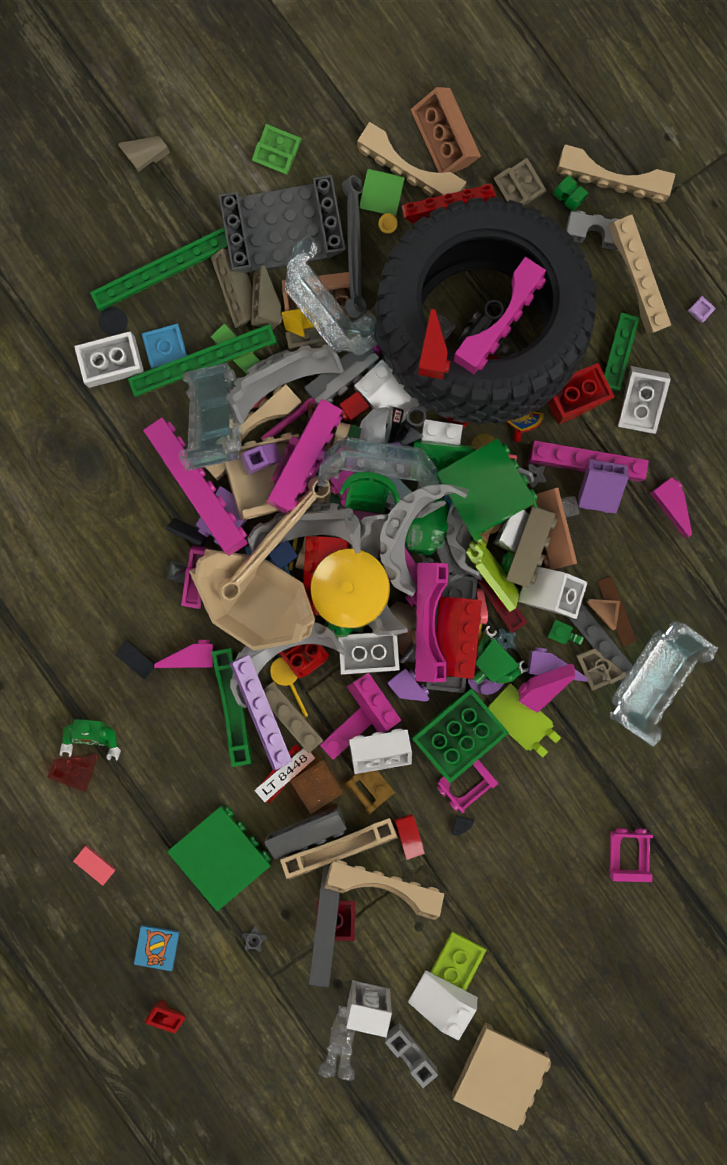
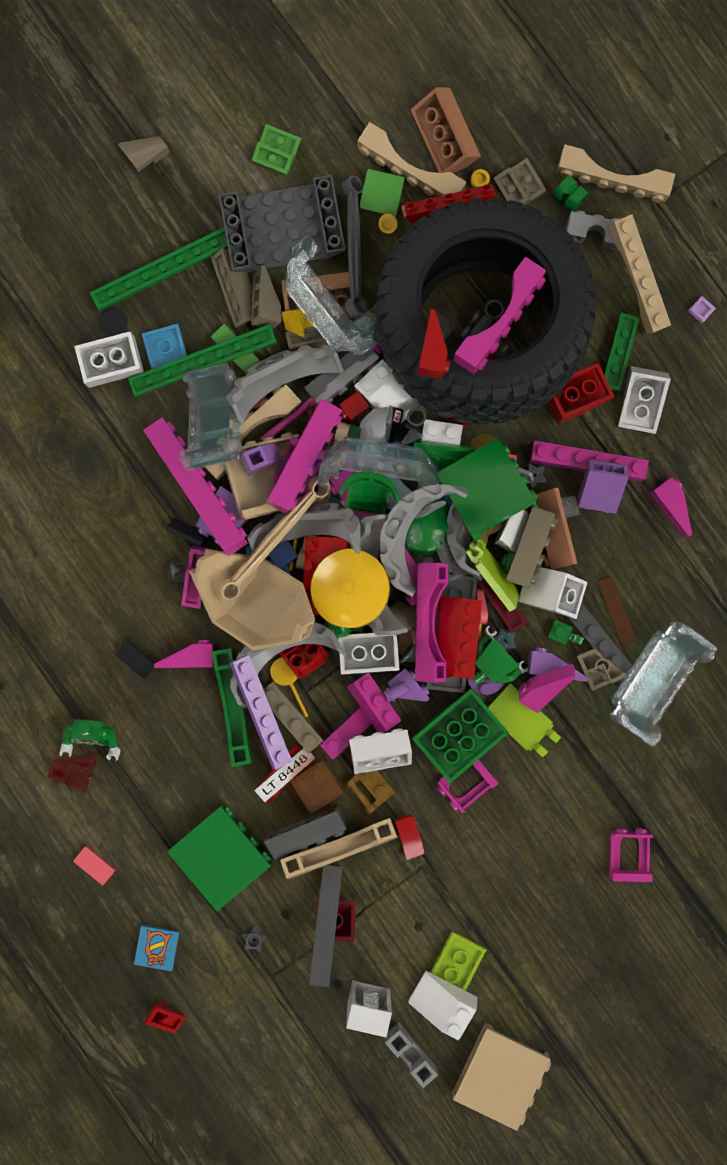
clear piece [318,1006,355,1080] -> none
tan arch [324,860,444,920] -> none
black tile [451,815,475,835] -> none
shield [506,412,544,442] -> none
medium nougat slope [585,599,620,630] -> none
none -> medium lavender pin [384,681,410,702]
none -> yellow tile [470,169,490,188]

